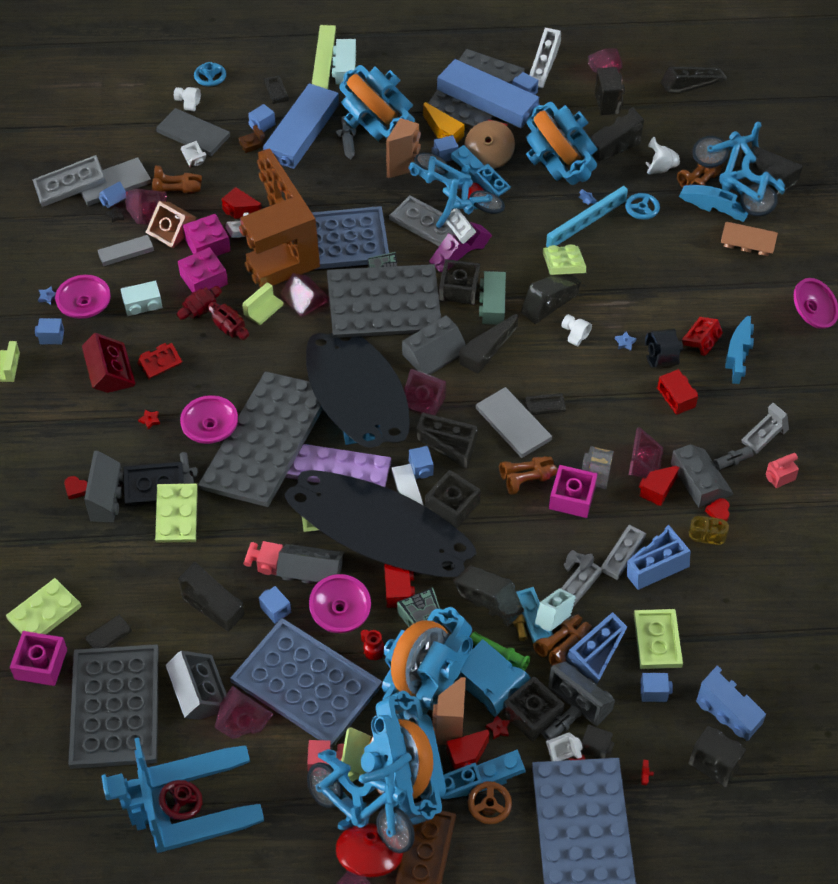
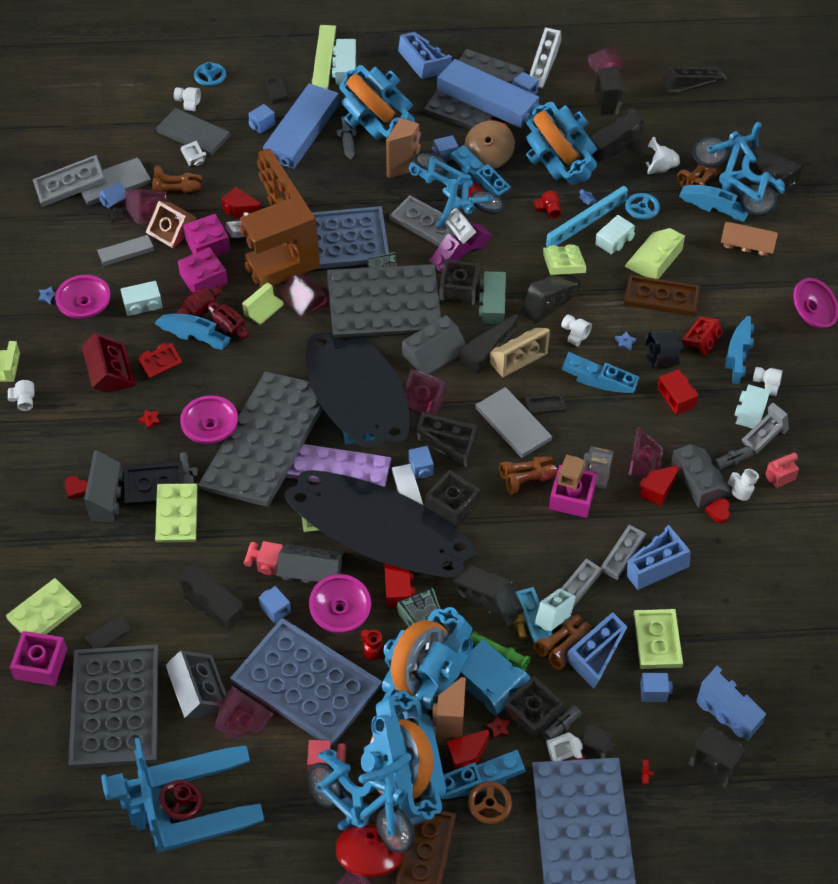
medium blue brick [35,318,64,344] -> none
reddish brown bracket [238,125,265,153] -> none
yellowish green panel [341,727,371,782] -> none
light orange slope [423,102,465,143] -> none
dark grey slope [548,661,615,727] -> none
flat silver piece [564,550,594,572] -> none
clear yellow beam [689,516,729,545] -> none
none -> white piece [8,380,34,411]
none -> dark azure slope [155,314,230,350]
none -> medium blue wedge [398,32,452,79]
none -> tan slope [490,328,550,378]
none -> red piece [533,191,562,219]
none -> medium nougat brick [557,455,585,490]
none -> dark azure slope [561,352,639,393]
none -> light aqua brick [595,215,635,255]
none -> reddish brown tile [624,274,700,316]
none -> yellowish green slope [625,228,685,279]
none -> white piece [727,469,759,501]
none -> light aqua brick [735,384,770,429]
none -> white piece [753,367,783,396]

